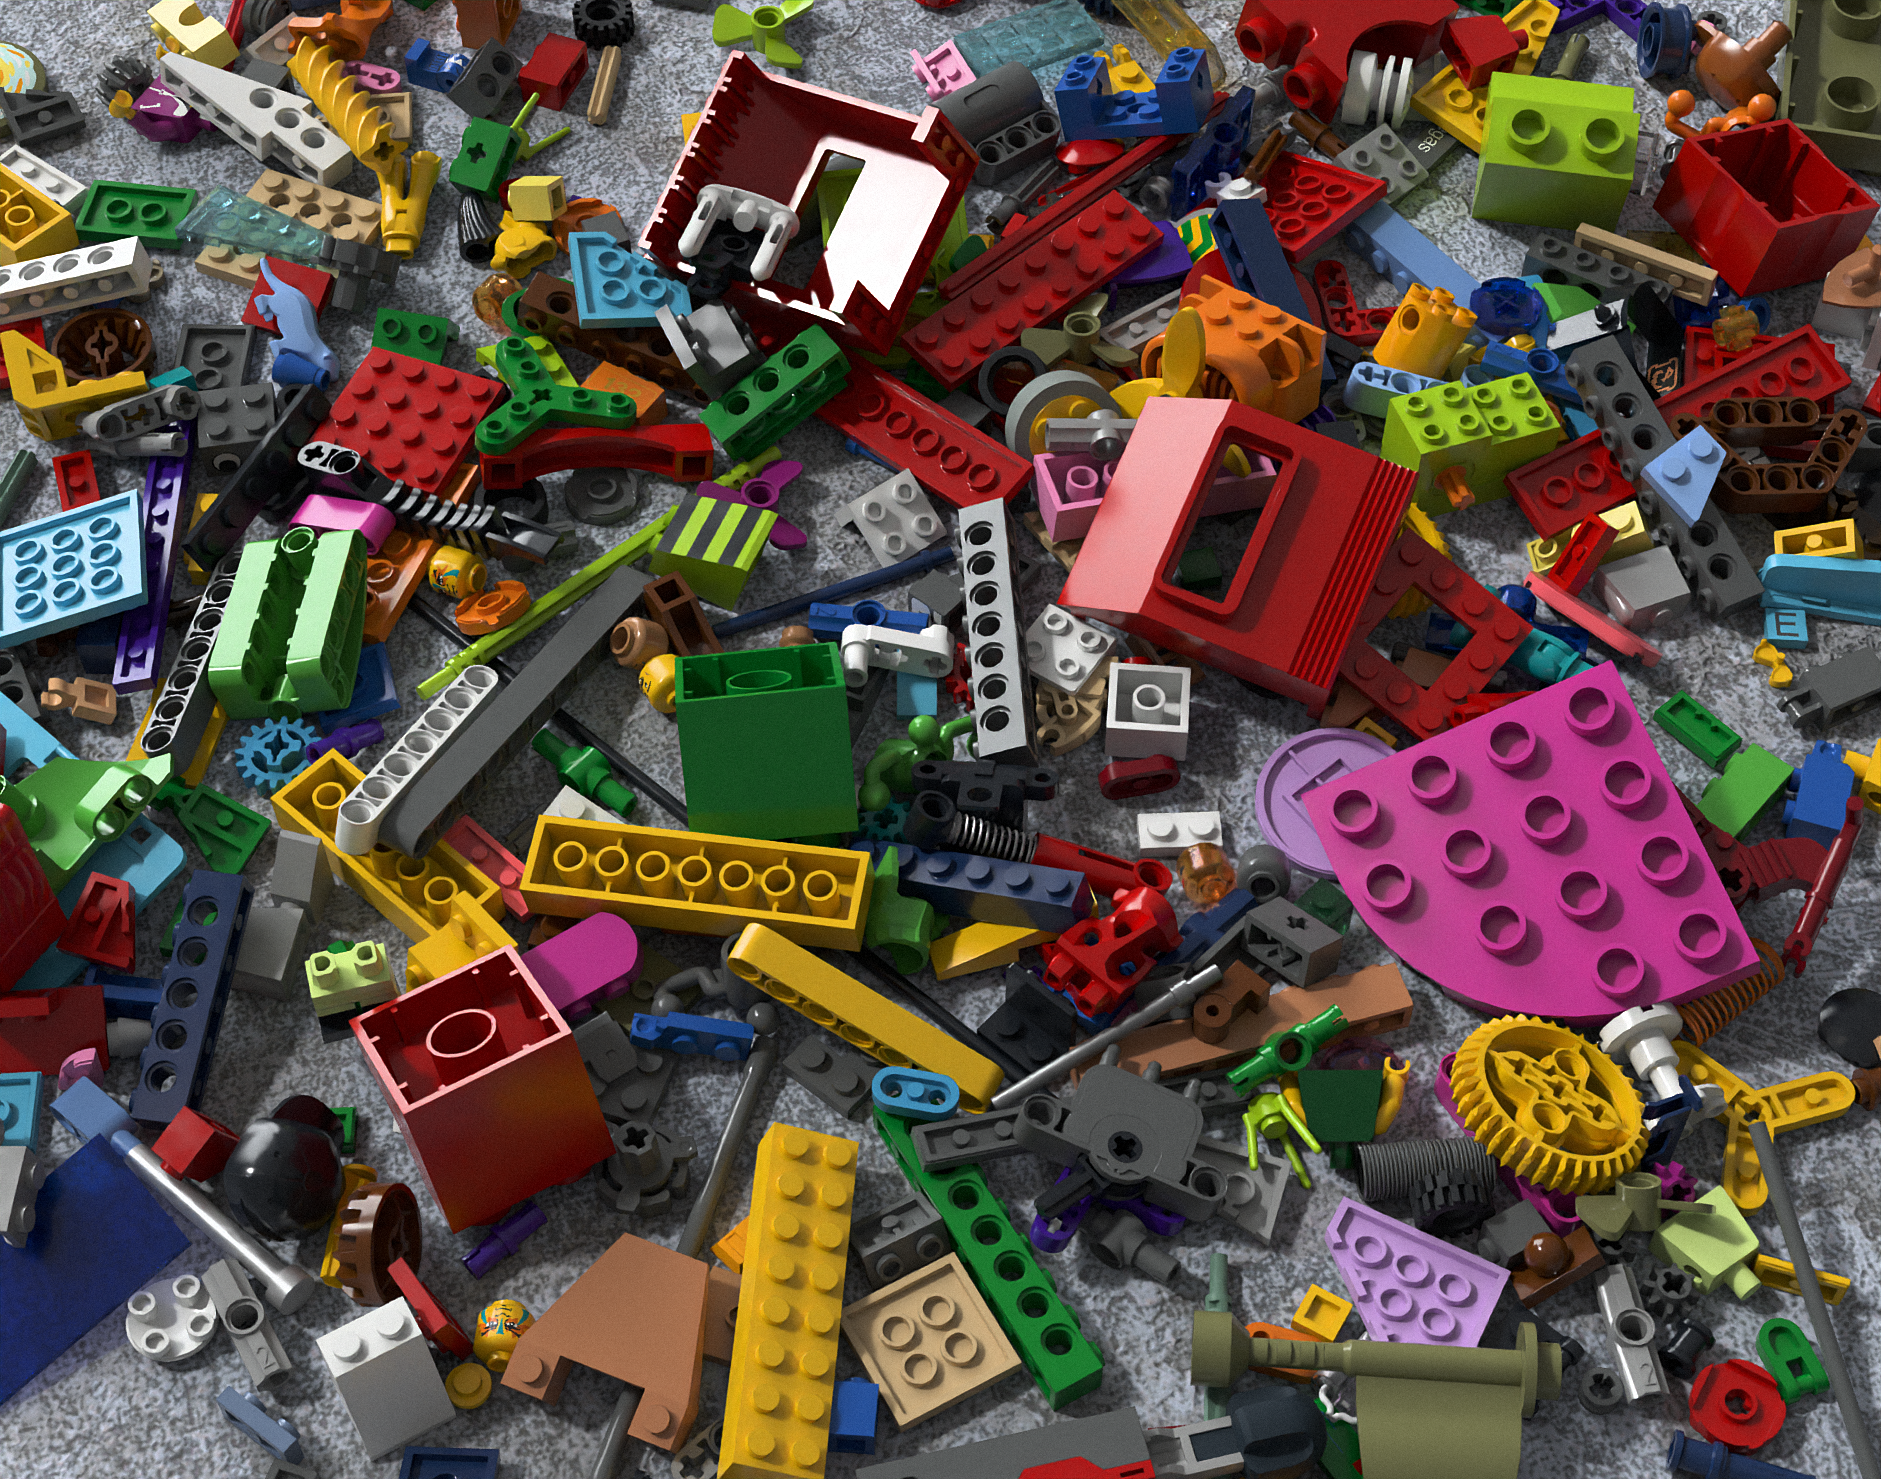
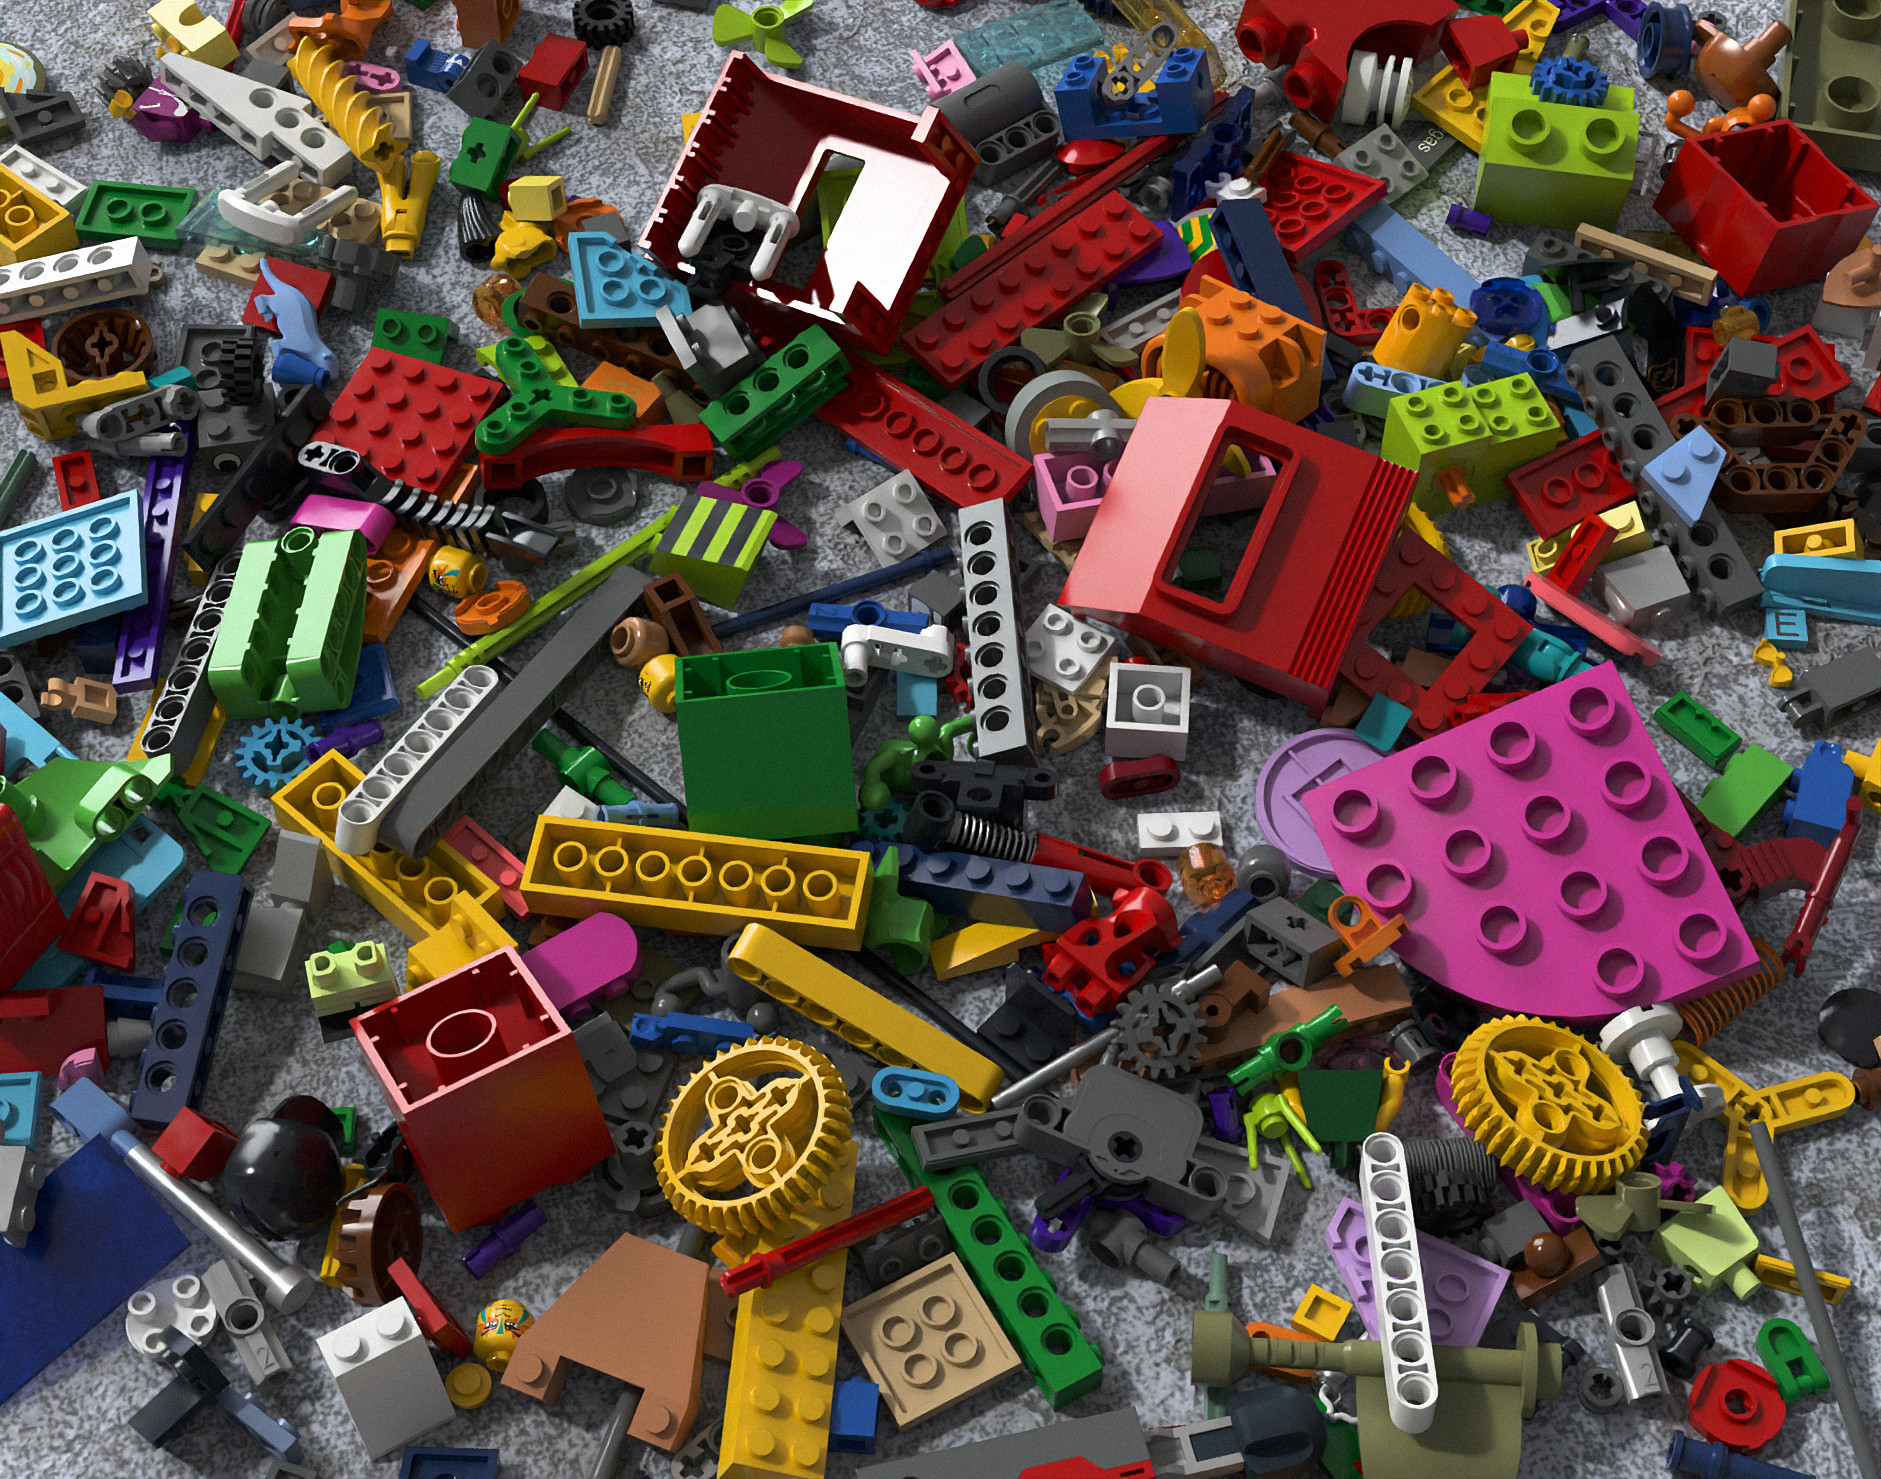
none -> black bracket [128,1324,231,1450]
none -> white piece [218,161,358,247]
none -> black tyre [219,337,265,406]
none -> black animal [336,1120,416,1207]
none -> medium blue pin [594,800,679,828]
none -> olive cone [651,371,705,424]
none -> yellow gear [653,1035,855,1238]
none -> red axle [720,1186,935,1298]
none -> light grey beam [1101,22,1178,108]
none -> dark grey gear [1110,983,1207,1080]
none -> dark purple pin [1207,1086,1245,1145]
none -> orange tile [1328,894,1412,978]
none -> teal slope [1354,692,1414,753]
none -> white beam [1359,1132,1438,1434]
none -> dark grey bush [1385,1019,1441,1076]
none -> black dish [1412,983,1480,1055]
none -> dark purple pin [1445,202,1493,237]
none -> blue gear [1529,56,1610,108]
none -> black shield [1541,258,1635,315]
none -> dark grey brick [1705,337,1781,408]

